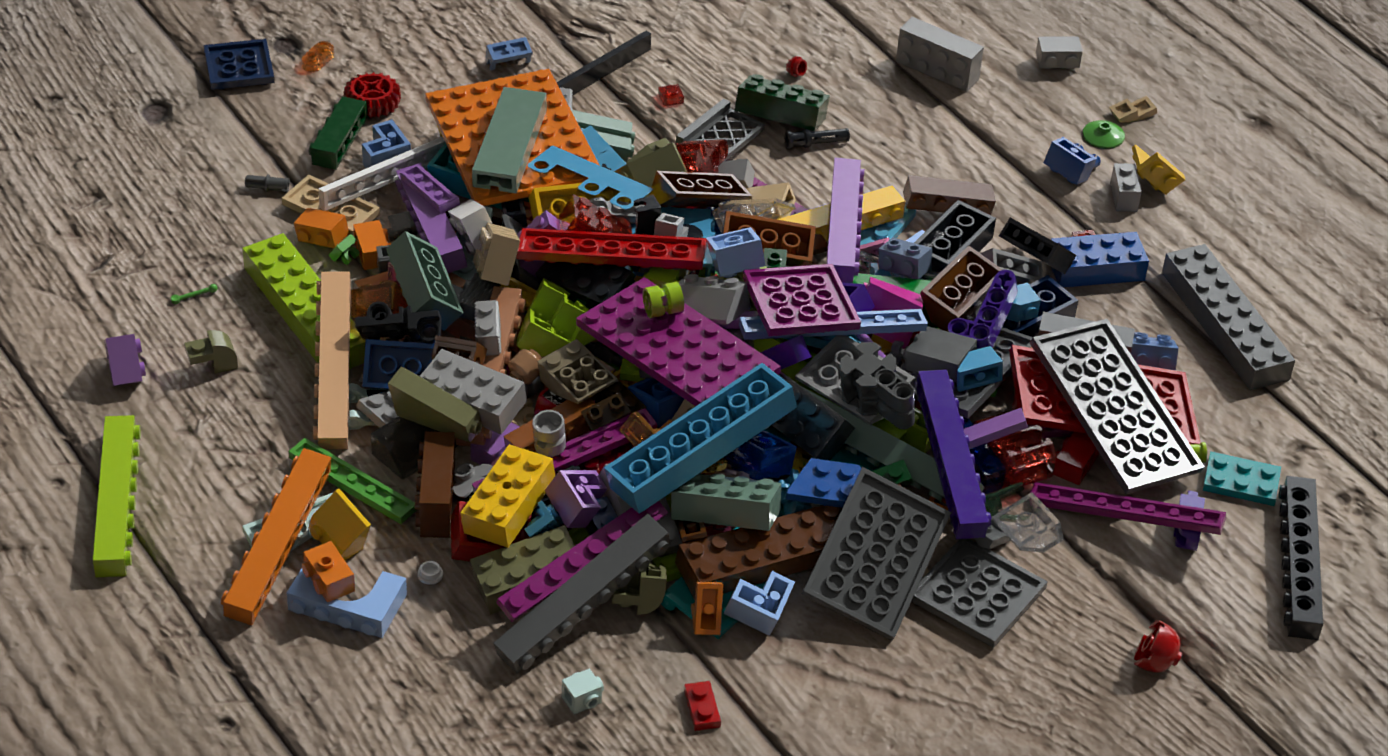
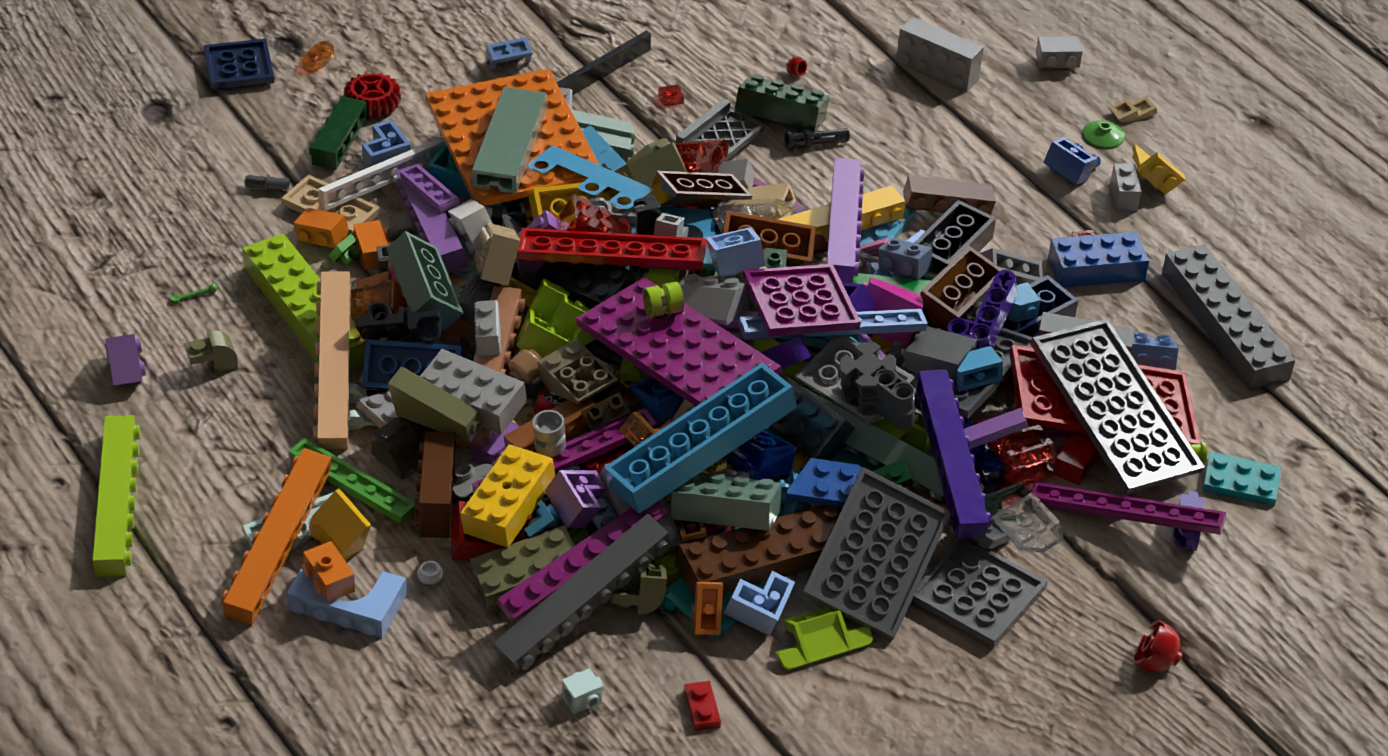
reddish brown hinge [432,335,487,365] -> none
black brick [999,217,1077,274] -> none
black brick [1278,476,1323,640] -> none
none -> lime plate [775,607,873,670]

